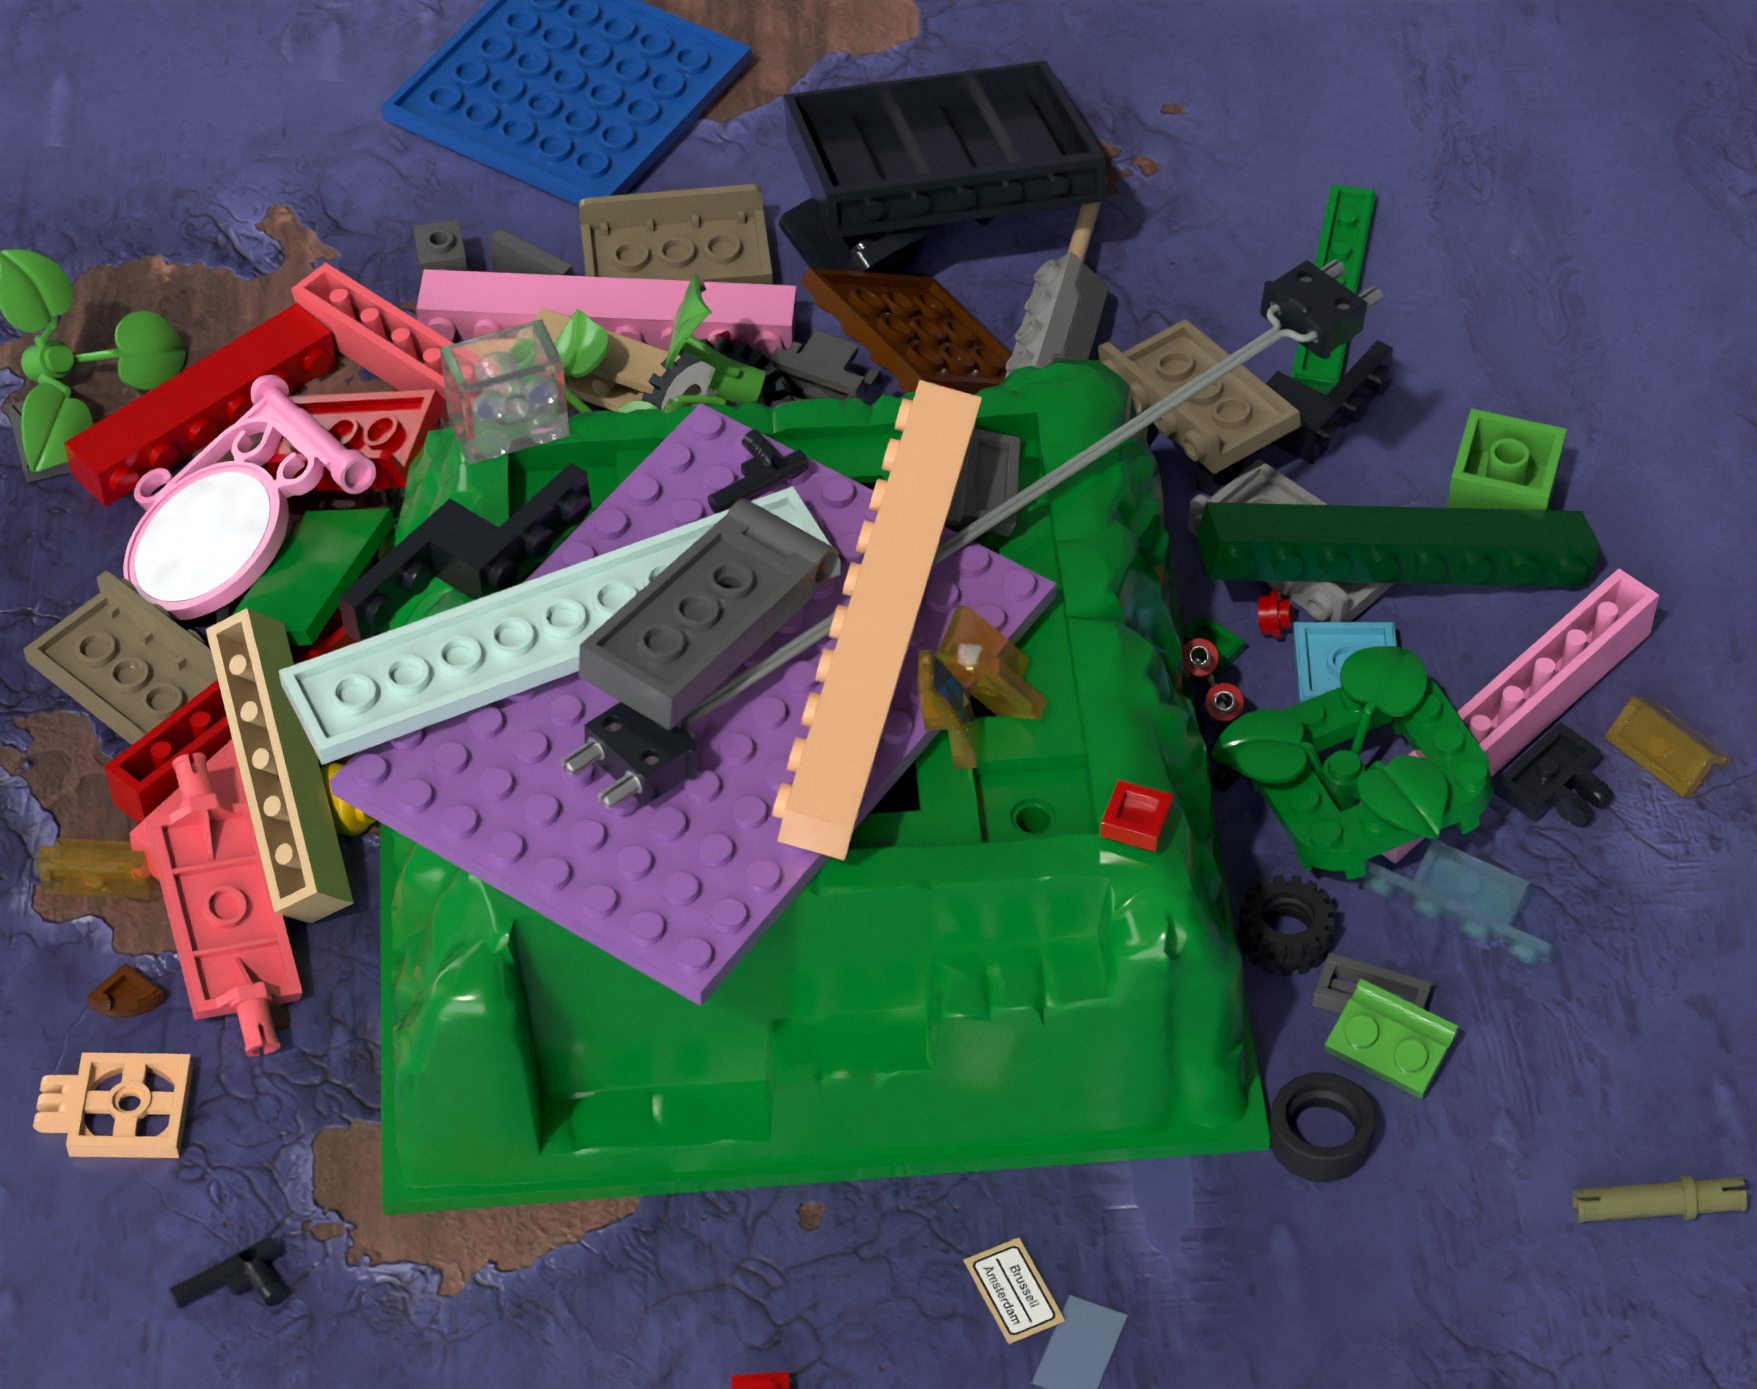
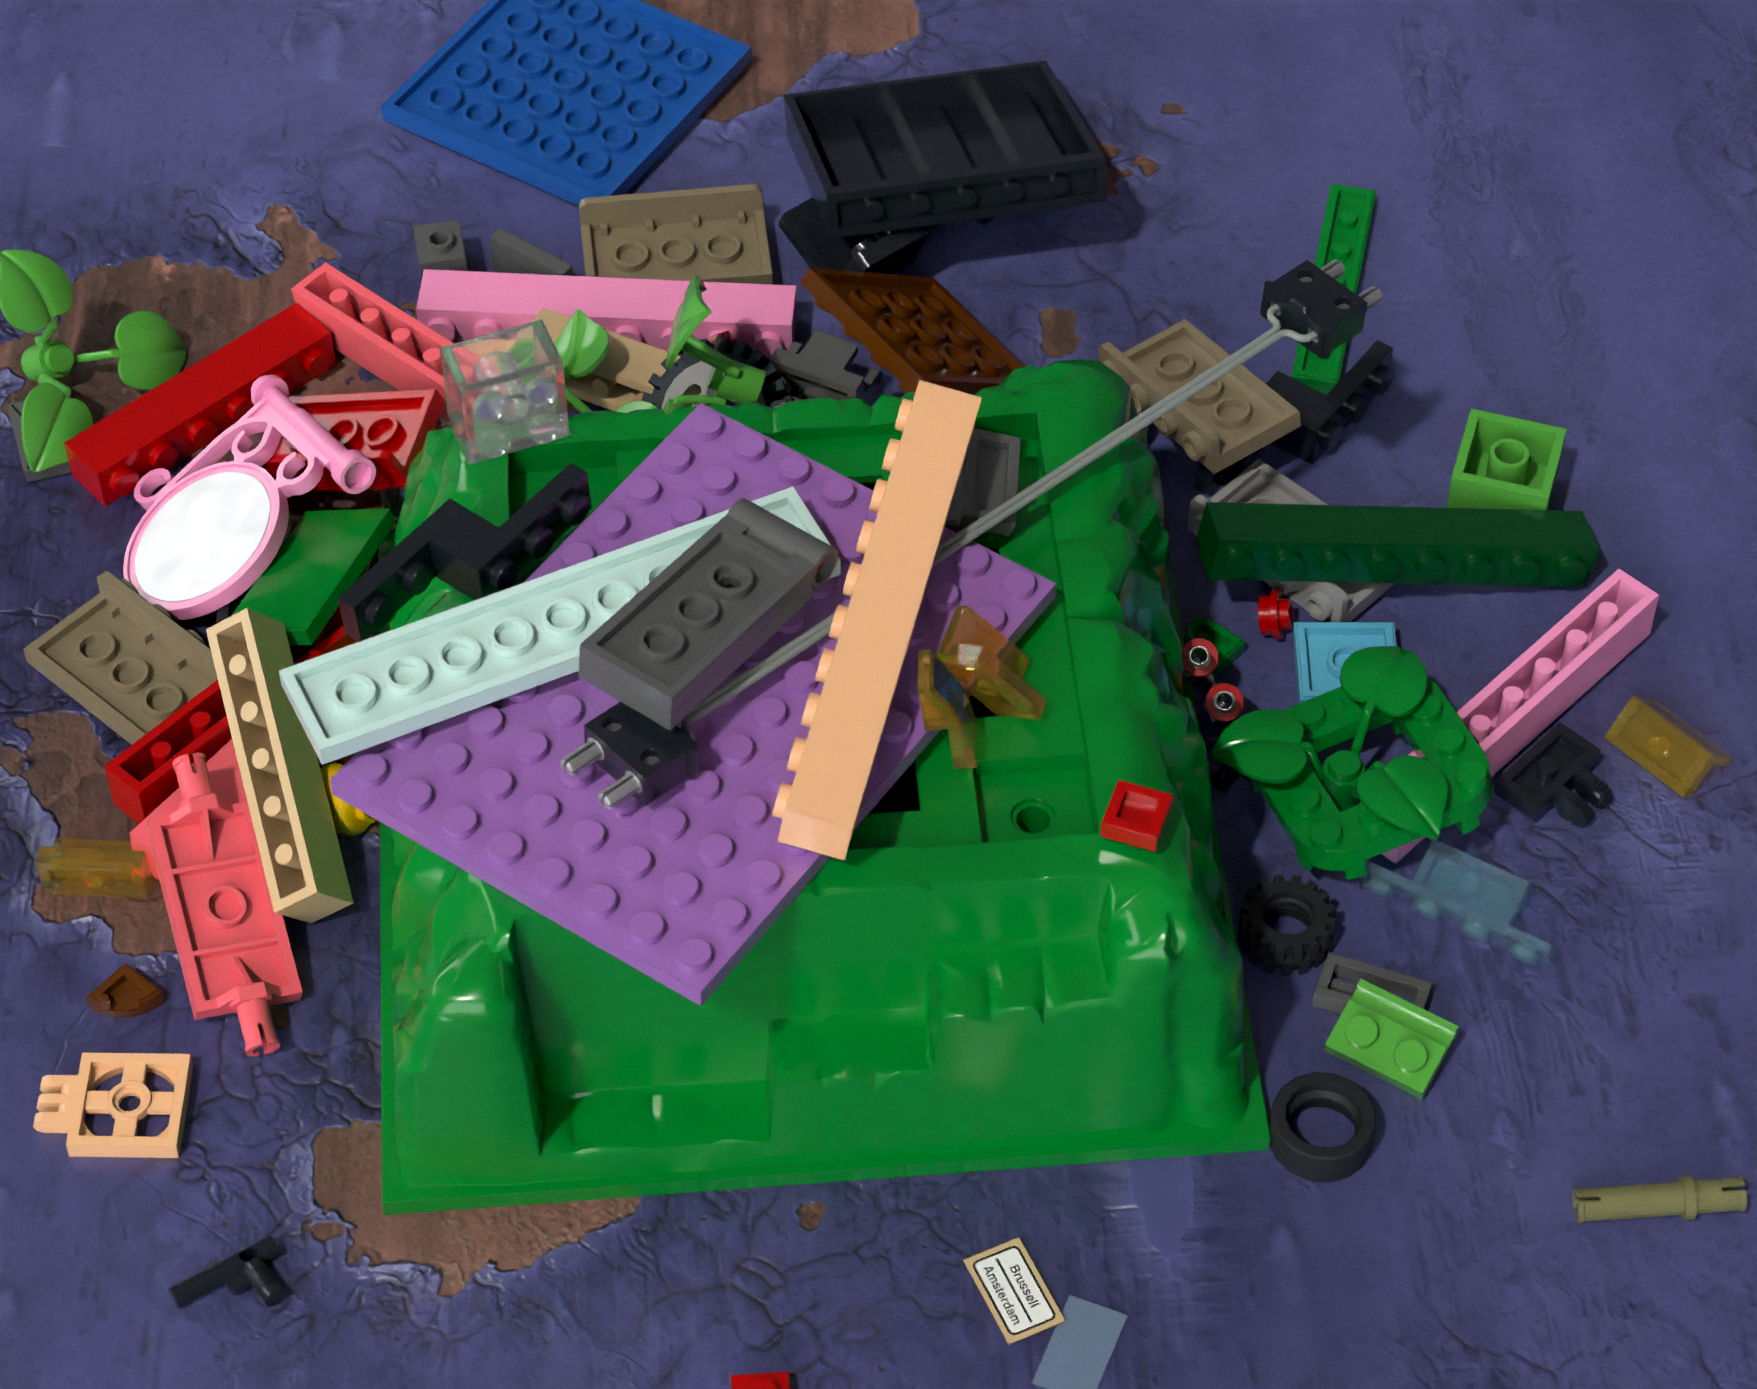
black hose [707,430,809,514] -> none
light grey piece [1005,179,1109,378] -> none

